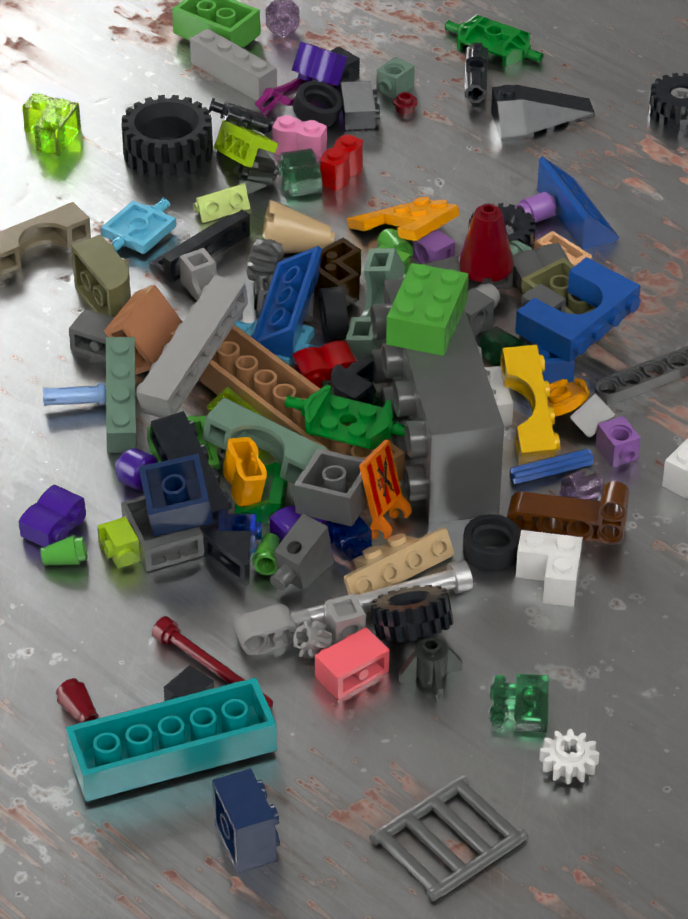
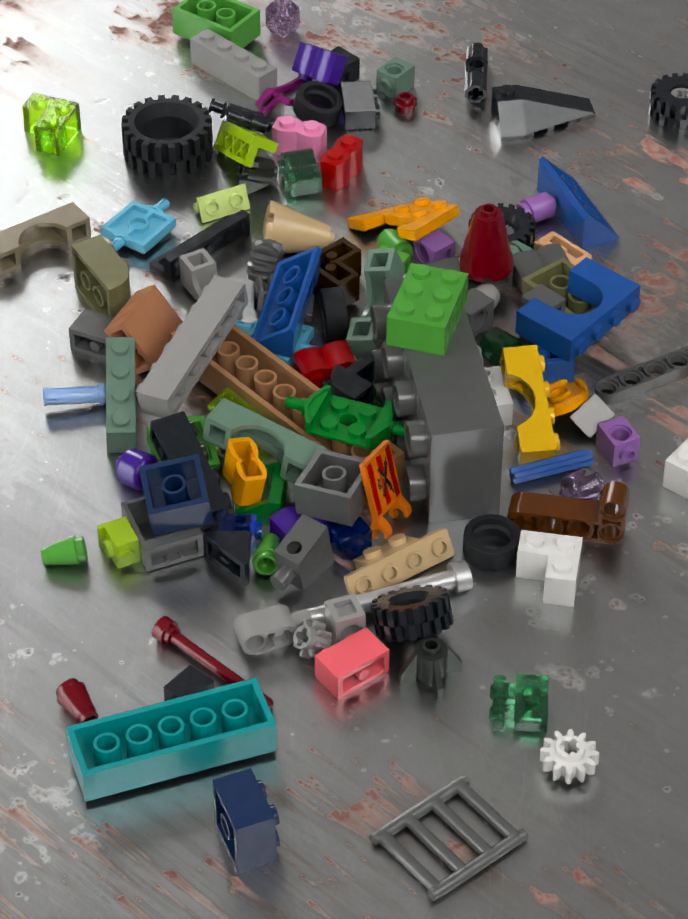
dark purple brick [18,485,86,547] -> none
green plate [445,15,544,67] -> none

